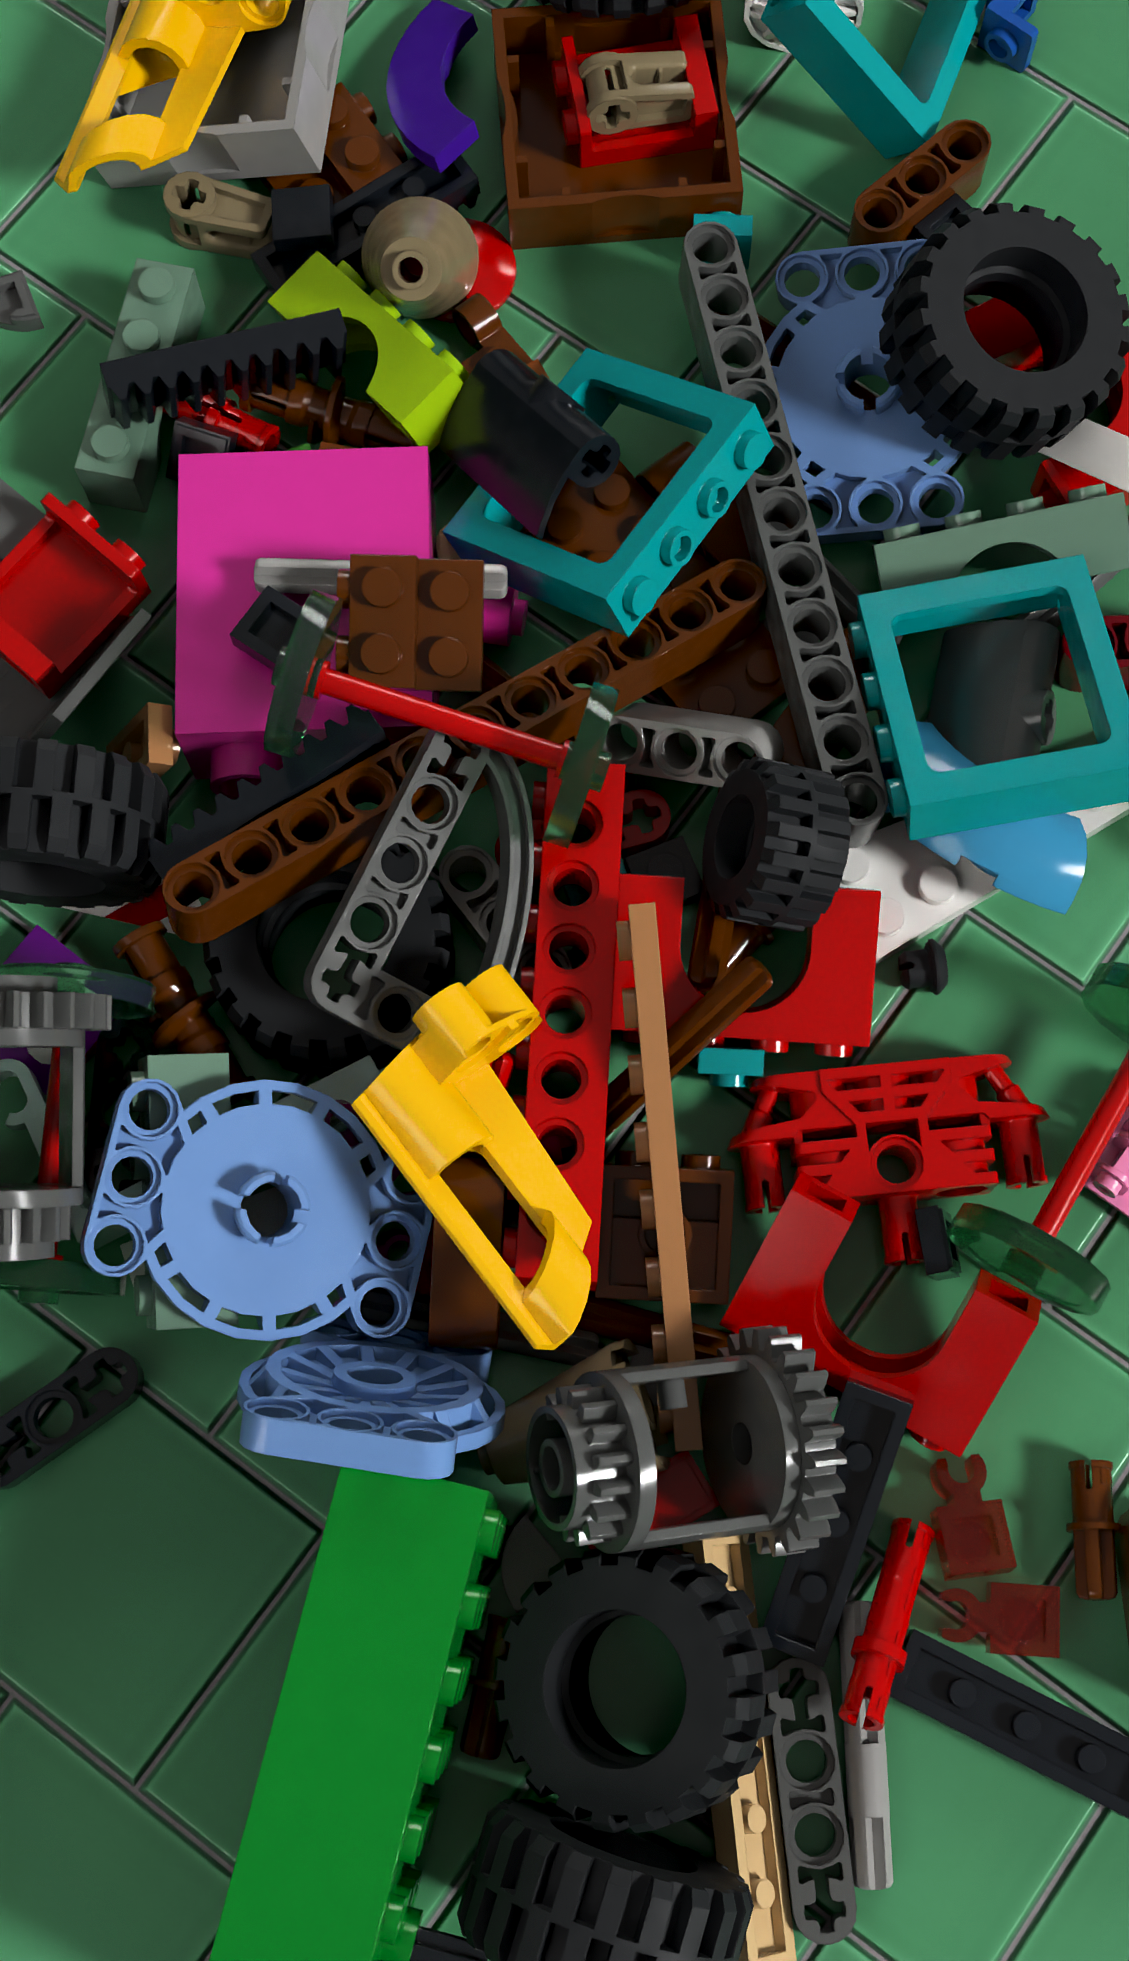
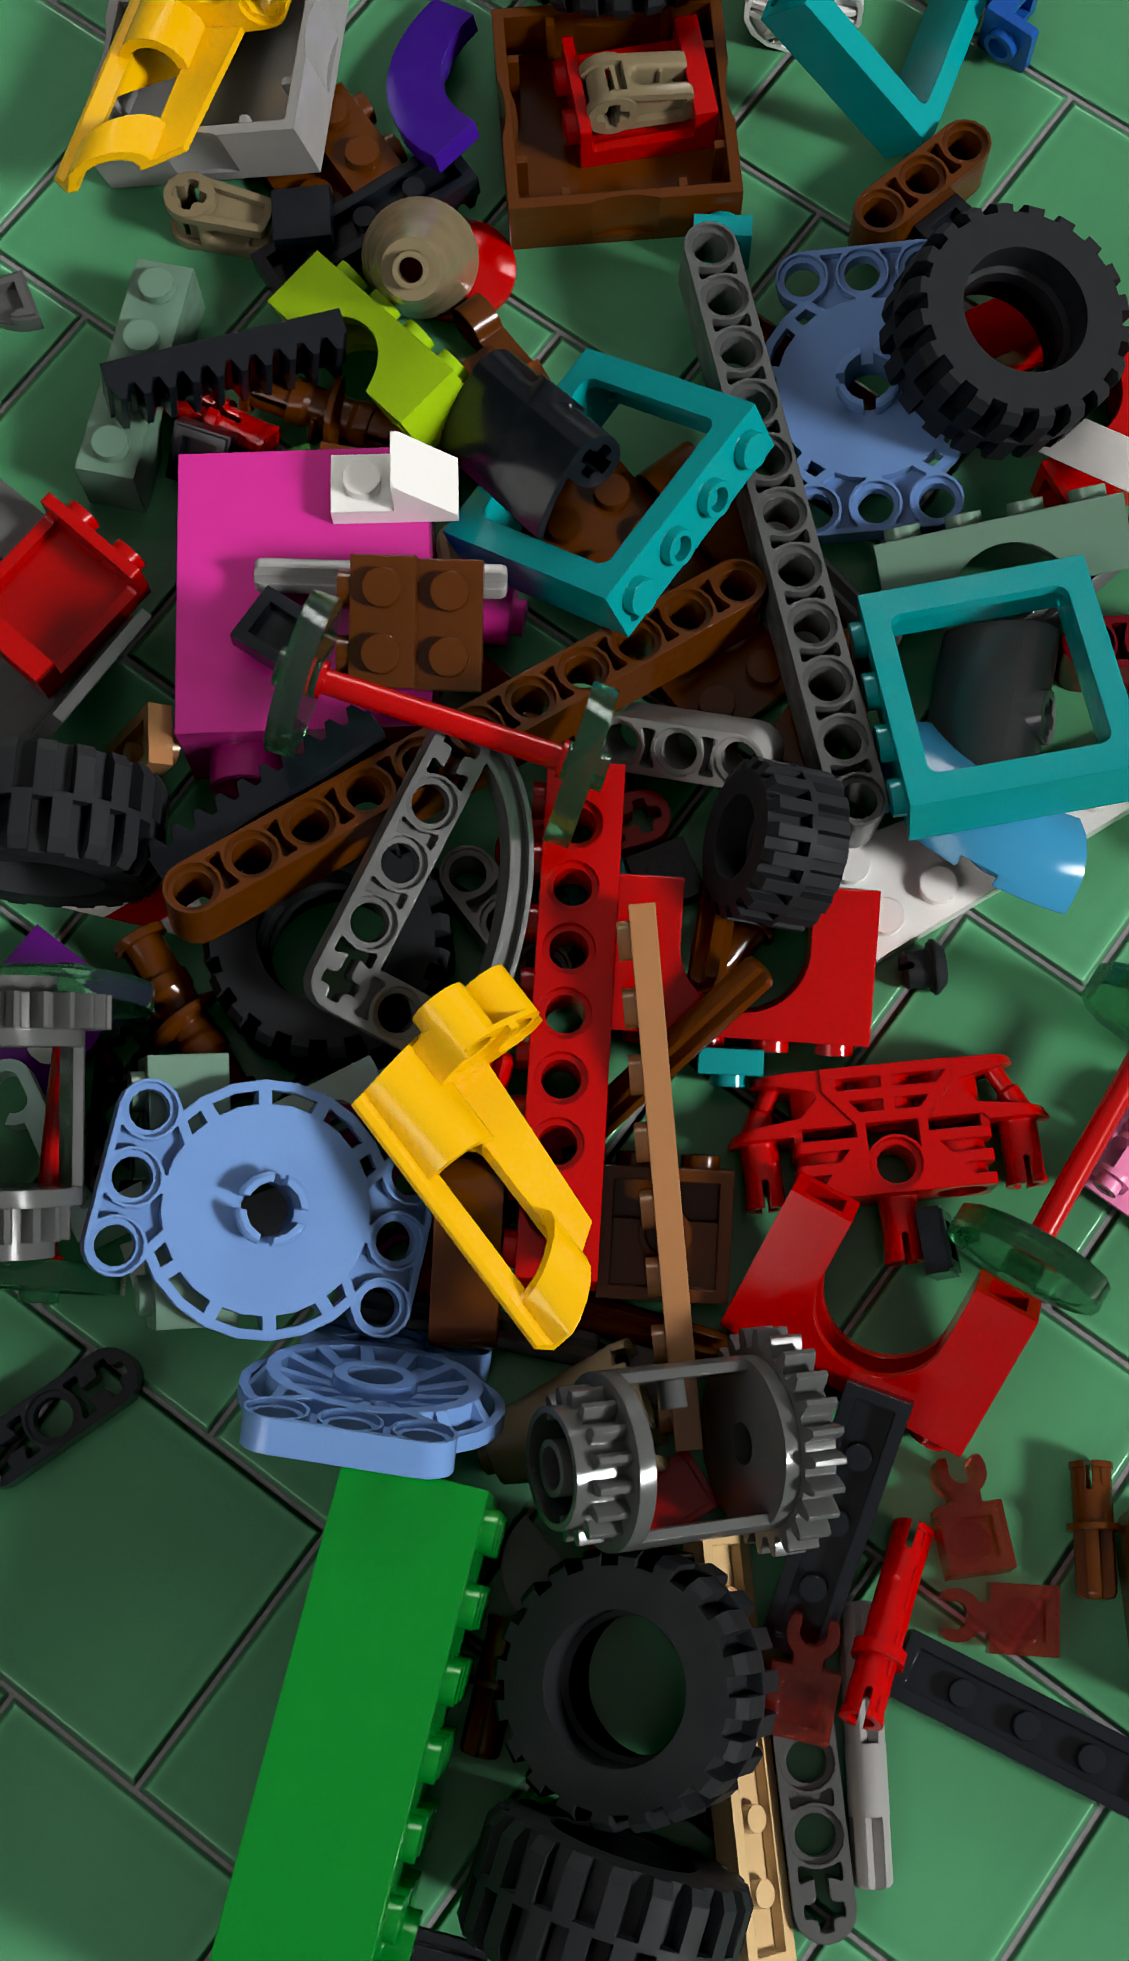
none -> white slope [331,431,459,524]
none -> clear red plate [765,1610,842,1748]

